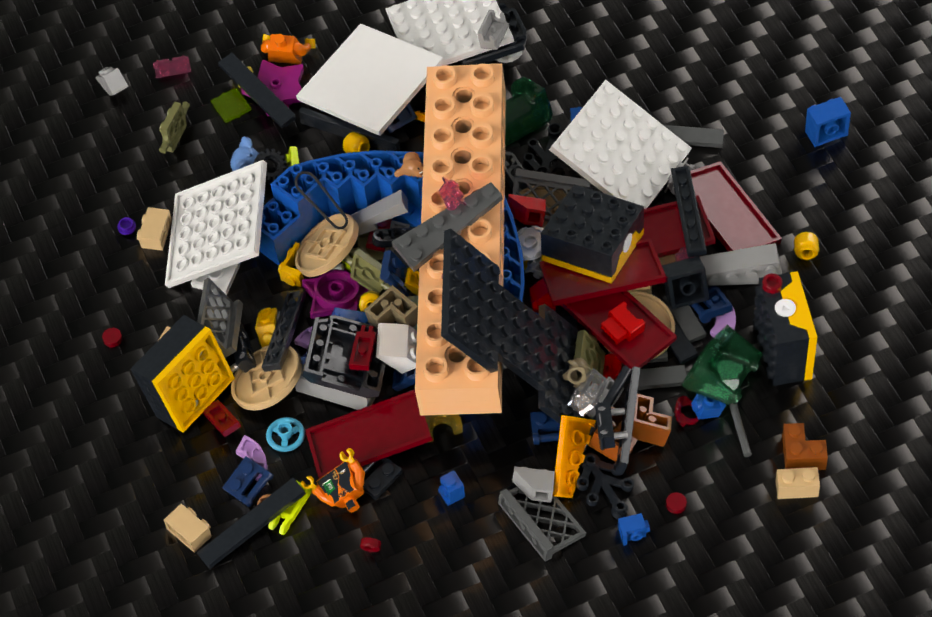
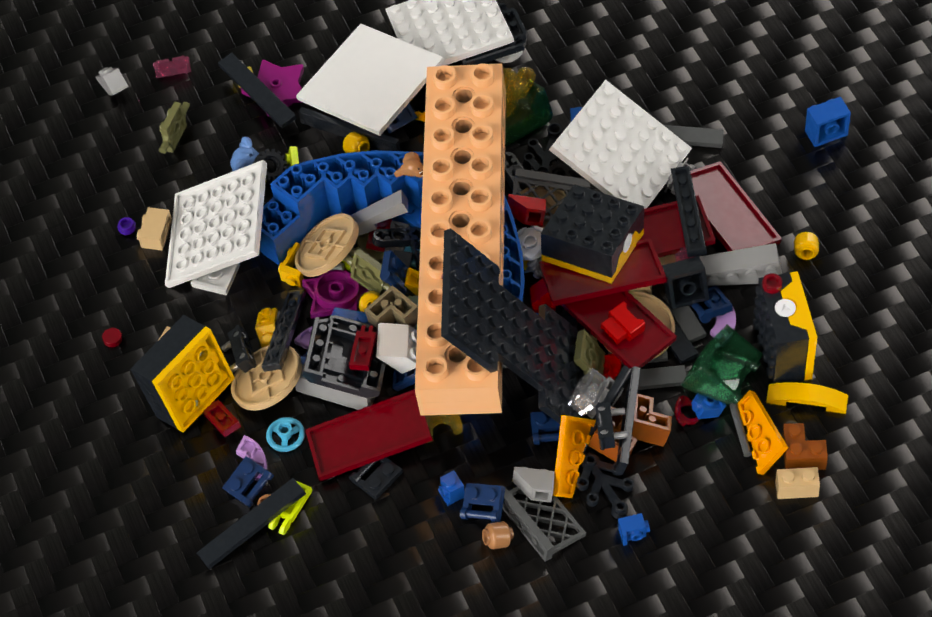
tan brick [164,504,212,553] -> none
dark grey fence [197,278,243,358] -> none
clear neon green piece [211,88,251,123] -> none
orange torso [261,34,316,64] -> none
black piece [294,171,348,230] -> none
torso [301,448,365,512] -> none
dark red tile [360,537,381,552] -> none
dark grey wing [392,182,503,272] -> none
clear pink hinge [439,177,467,210] -> none
light grey hinge [477,10,509,50] -> none
dark tan animal [562,358,589,388] -> none
dark red tile [666,492,687,514] -> none
none -> dark blue plate [460,483,505,522]
none -> medium nougat head [482,521,514,549]
none -> clear yellow piece [503,67,536,118]
none -> light orange wing [737,390,789,475]
none -> yellow slope [766,382,848,414]

